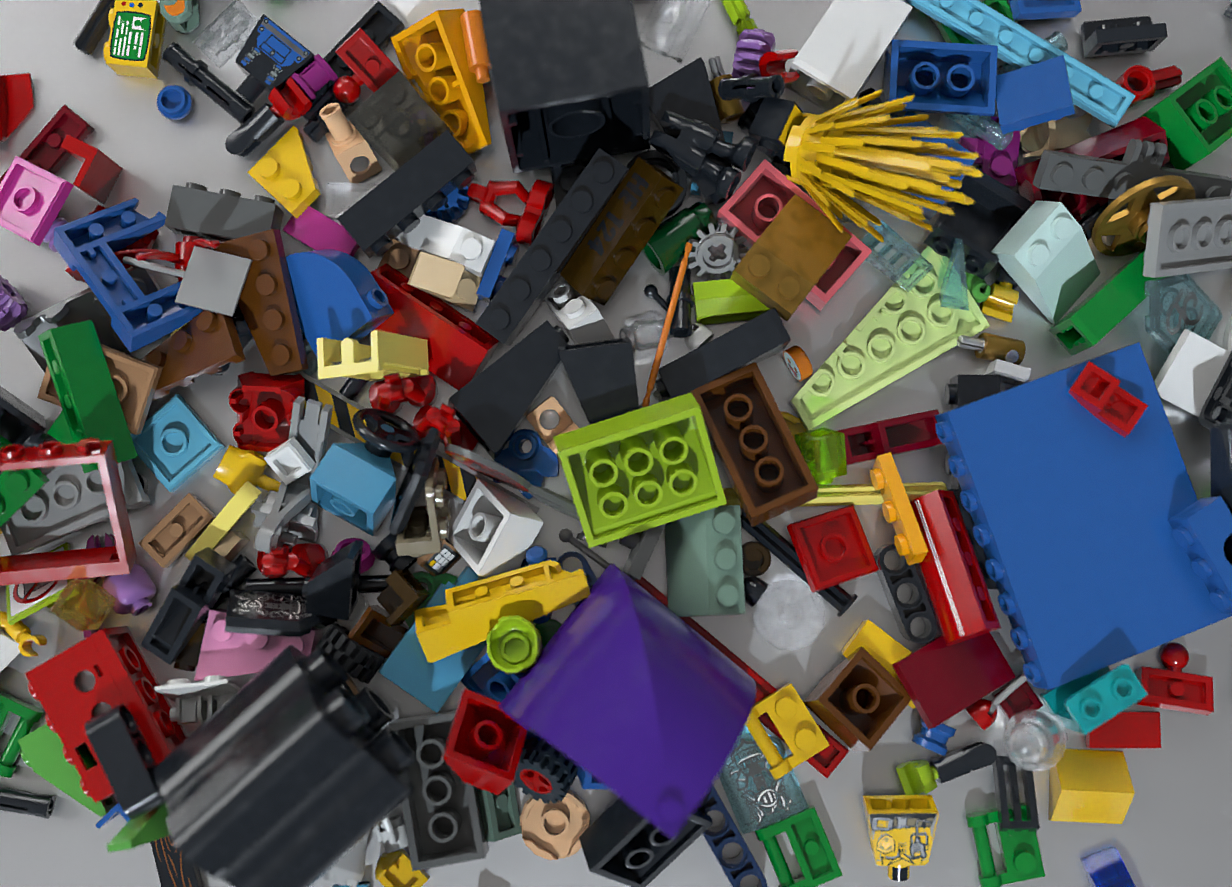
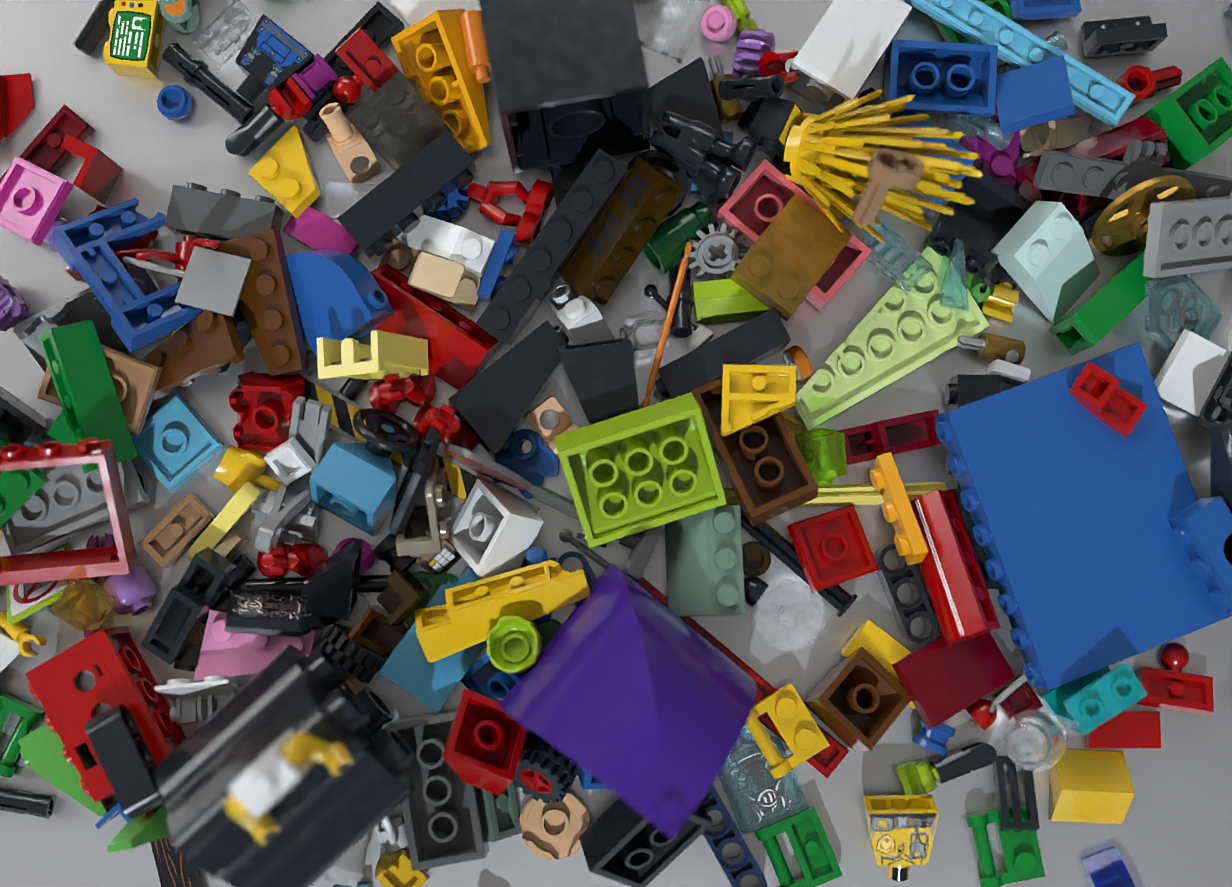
none -> torso [225,728,353,845]
none -> bright pink tile [700,4,737,41]
none -> yellow wing [721,364,796,436]
none -> medium nougat piece [852,149,925,227]

